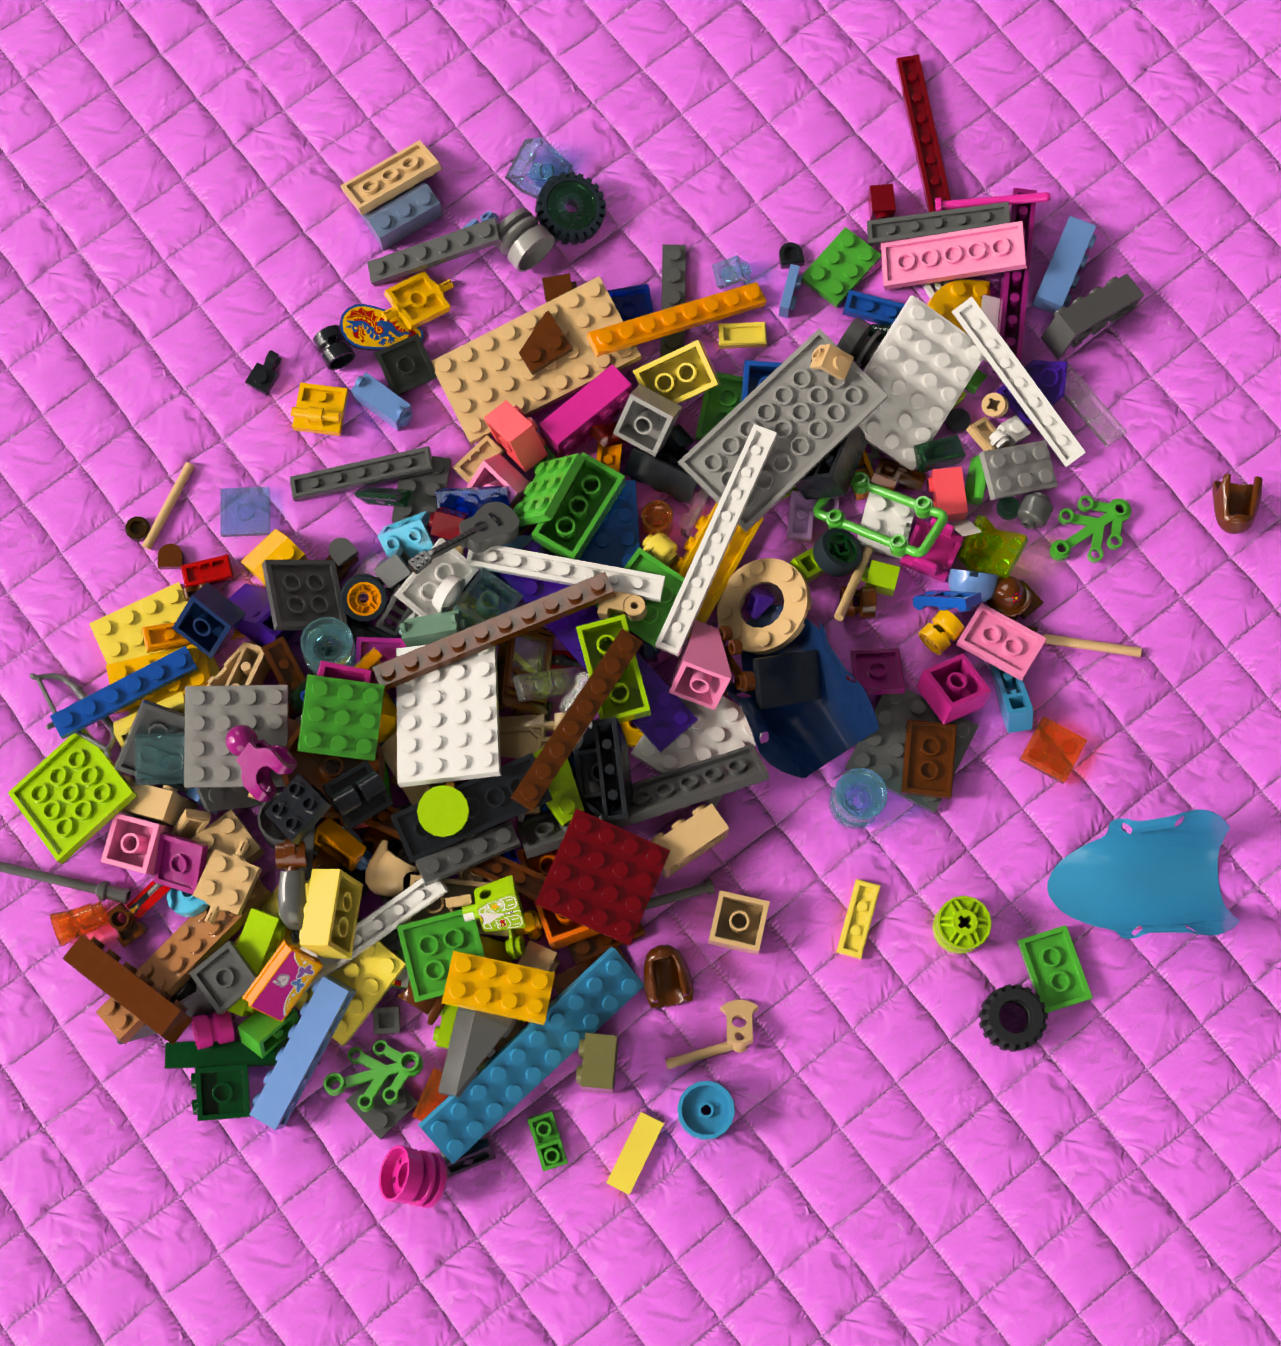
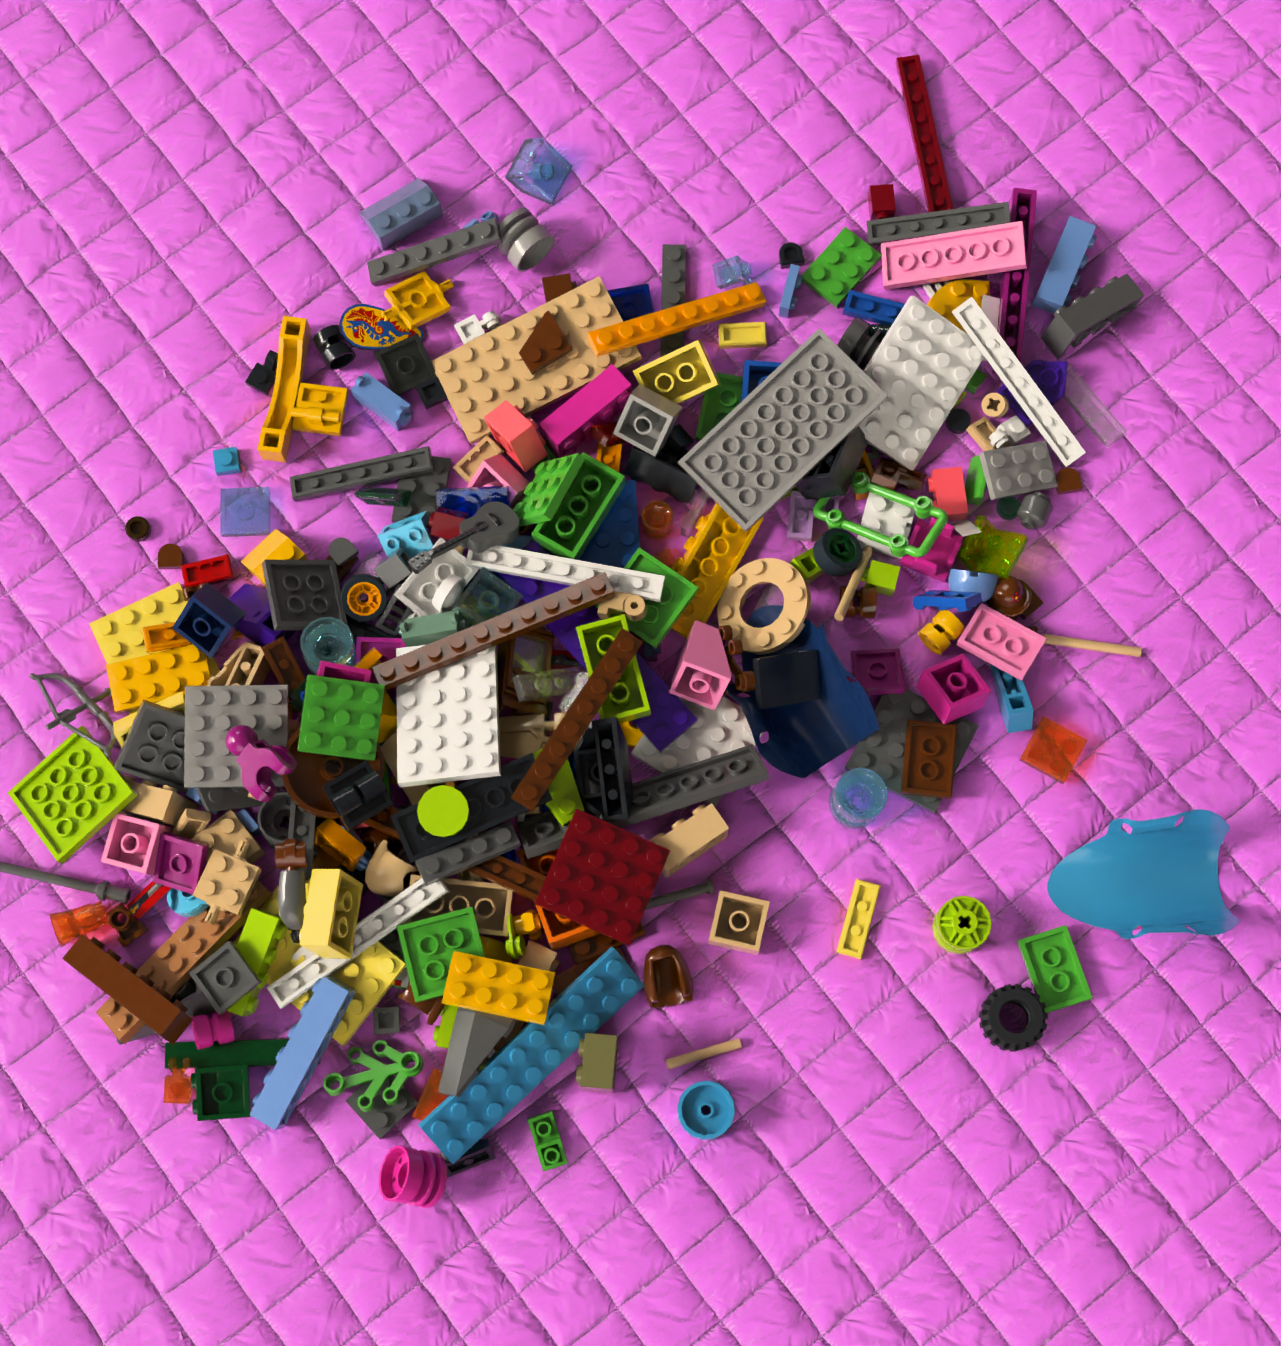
blue plate [50,646,198,739] -> none
clear light blue tile [135,733,185,785] -> none
tan bar [142,462,195,550] -> none
bright green slope [238,1008,299,1058] -> none
piece [242,941,324,1022] -> none
black plate [264,773,332,845] -> none
tan plate [340,140,442,215] -> none
tan tile [445,894,472,909] -> none
lime torso [462,875,526,932] -> none
wheel [535,172,606,245] -> none
light yellow tile [606,1112,664,1195] -> none
light yellow head [642,533,678,567] -> none
white plate [655,424,777,657] -> none
tan piece [720,1000,759,1053] -> none
dark purple slope [746,588,775,619] -> none
tan bracket [810,344,854,380] -> none
clear green slope [914,435,966,474] -> none
dark pink bar [935,192,1051,211] -> none
bright green plant [1049,495,1131,563] -> none
reddish brown hair [1212,474,1263,534] -> none
none -> clear orange plate [164,1057,192,1104]
none -> dark azure plate [213,447,241,476]
none -> medium blue tile [237,808,262,837]
none -> yellow arch [257,316,311,463]
none -> black plate [416,377,448,410]
none -> white plate [454,311,501,344]
none -> reddish brown tile [1056,468,1083,495]

